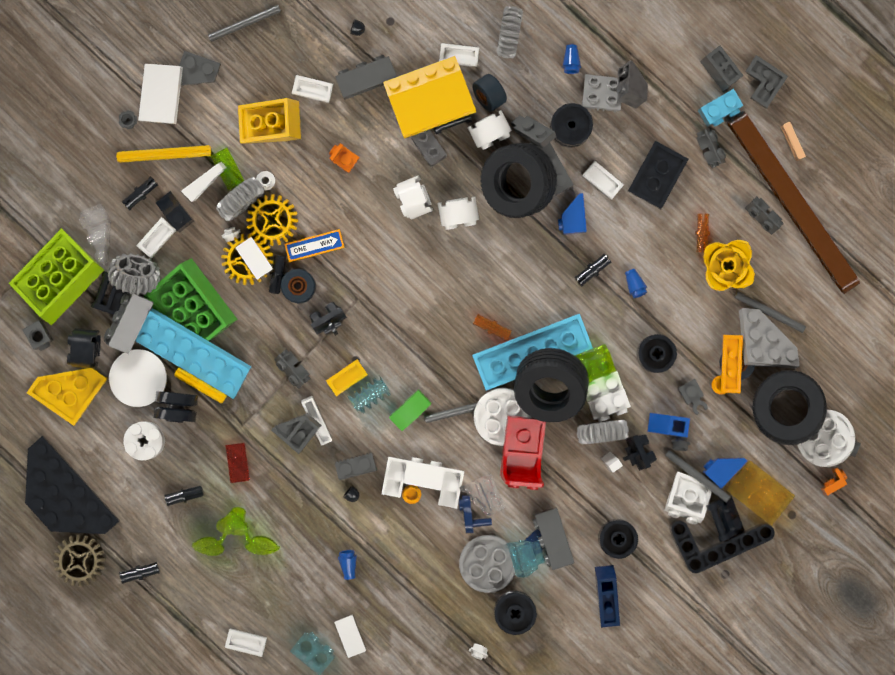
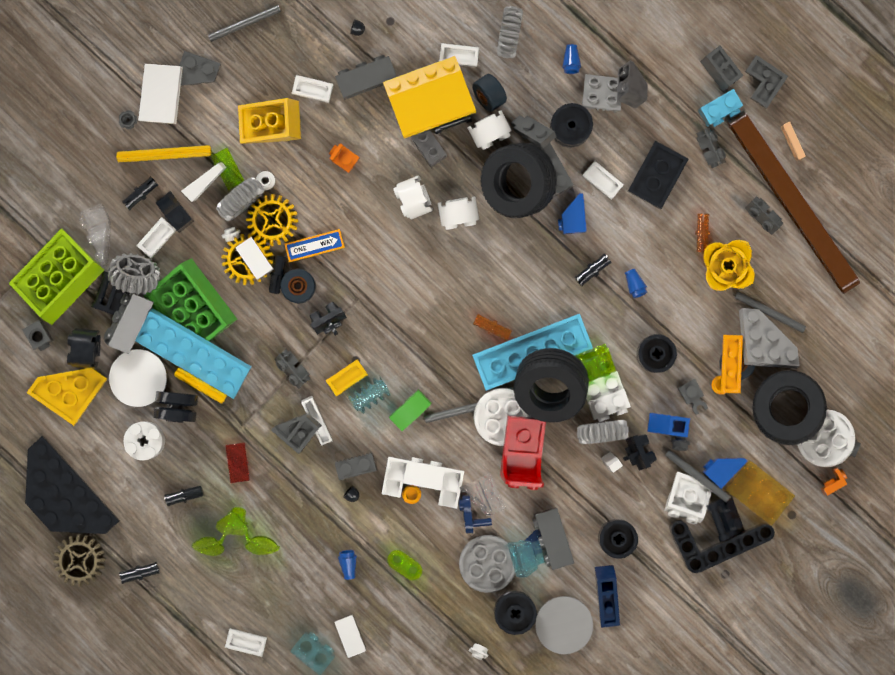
none -> clear neon green plate [387,550,422,580]
none -> light grey tile [535,596,593,654]

